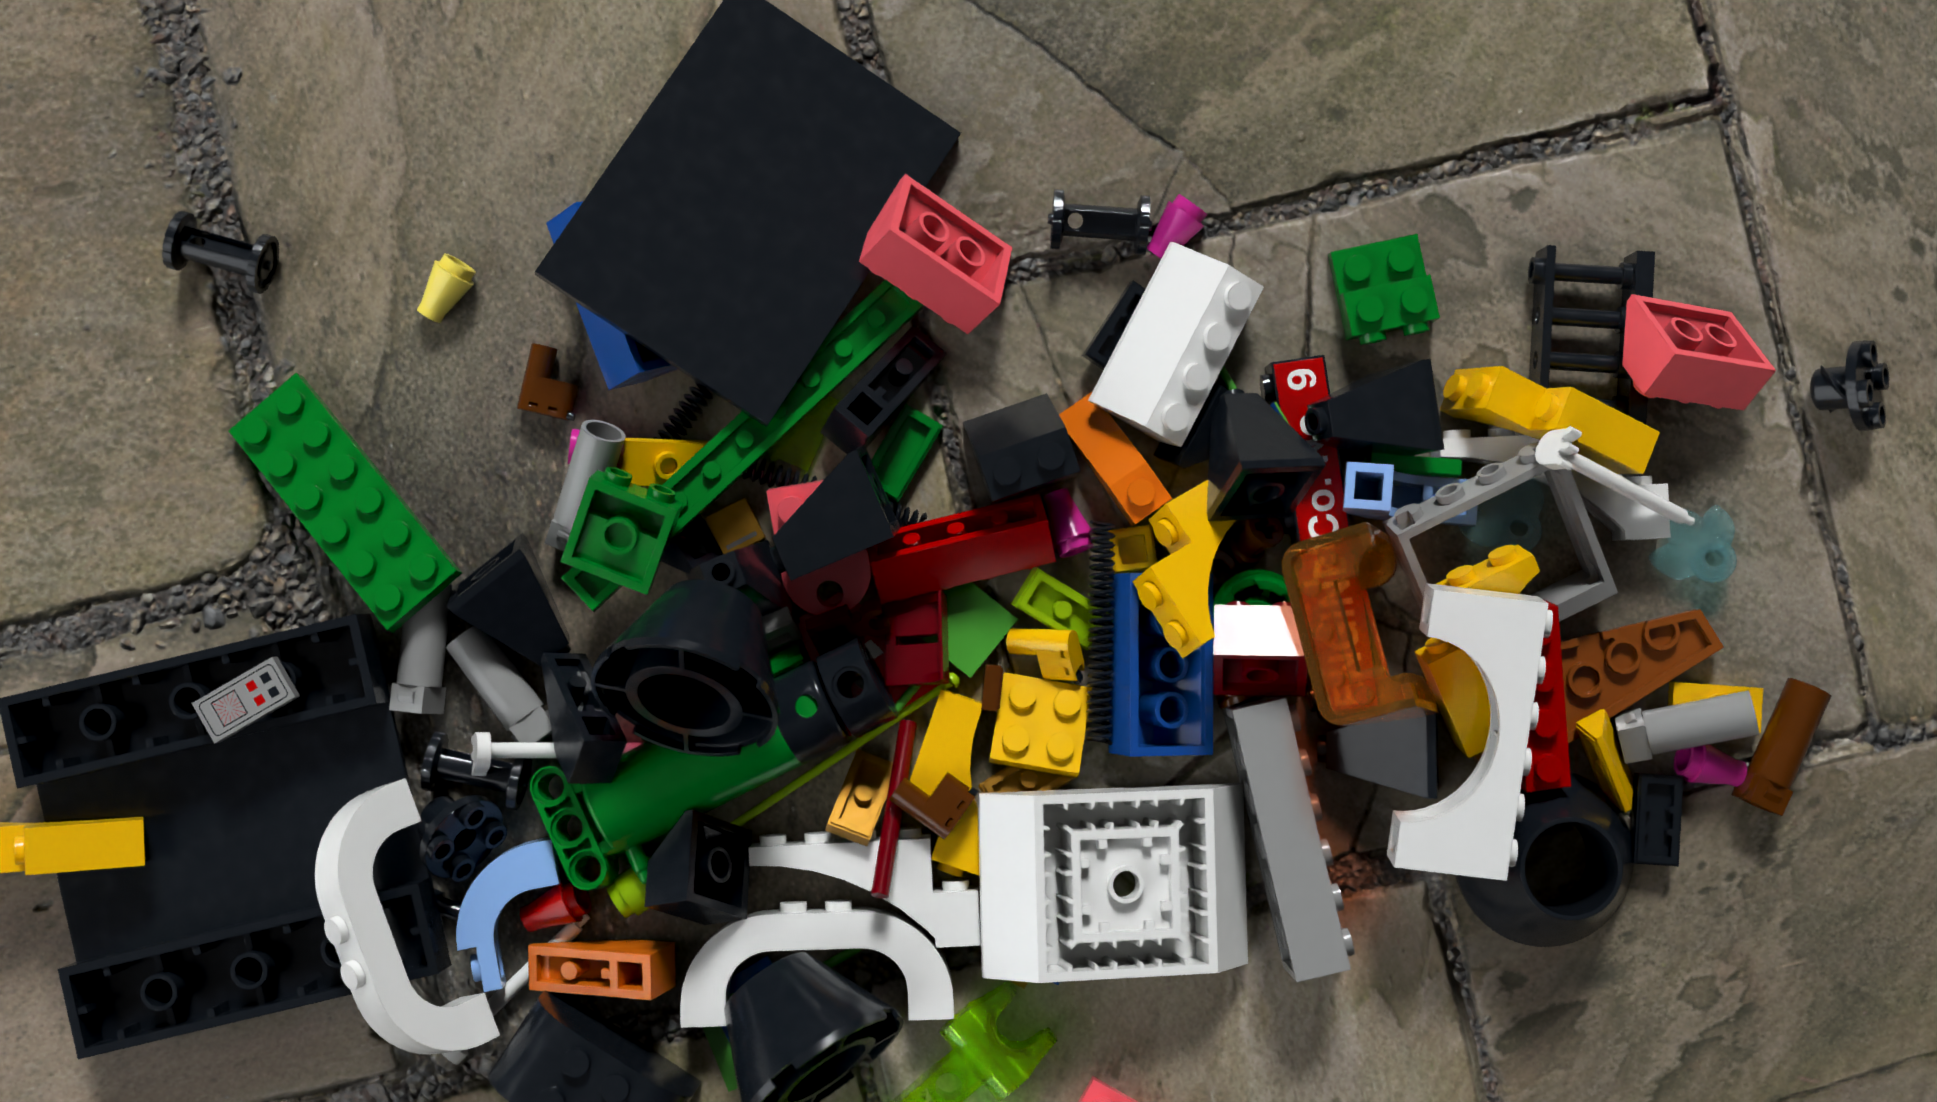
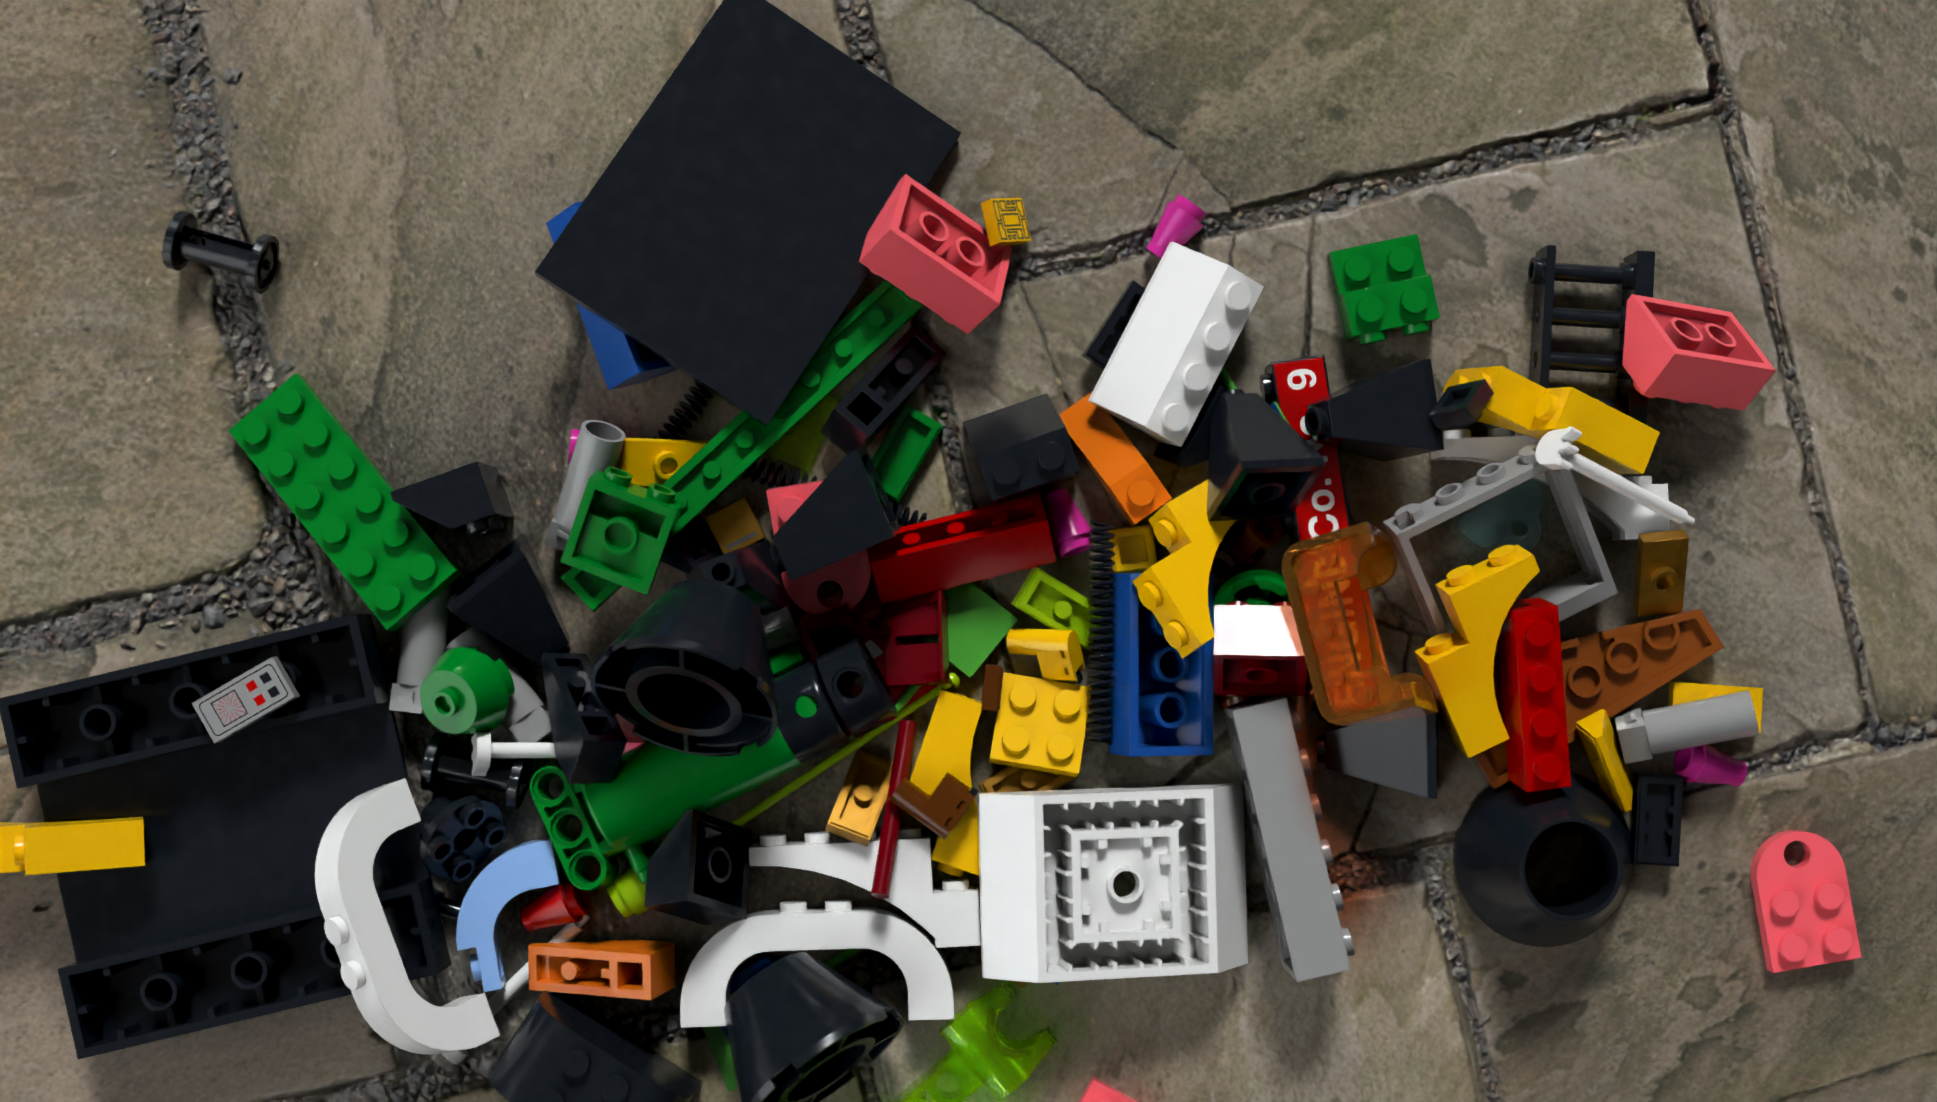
light yellow cone [417,253,476,323] -> none
reddish brown piece [517,343,579,421] -> none
black hose [1048,189,1152,255] -> none
light blue arch [1343,462,1478,527] -> none
green tile [1363,452,1462,478] -> none
white arch [1387,583,1553,881] -> none
clear light blue plate [1648,505,1737,583] -> none
reddish brown piece [1731,678,1832,816] -> none
black plate [1810,340,1889,431] -> none
none -> black slope [390,461,514,537]
none -> green cone [420,646,515,734]
none -> yellow tile [980,198,1031,247]
none -> black plate [1429,379,1494,429]
none -> pearl gold plate [1633,529,1689,617]
none -> coral plate [1750,830,1862,973]

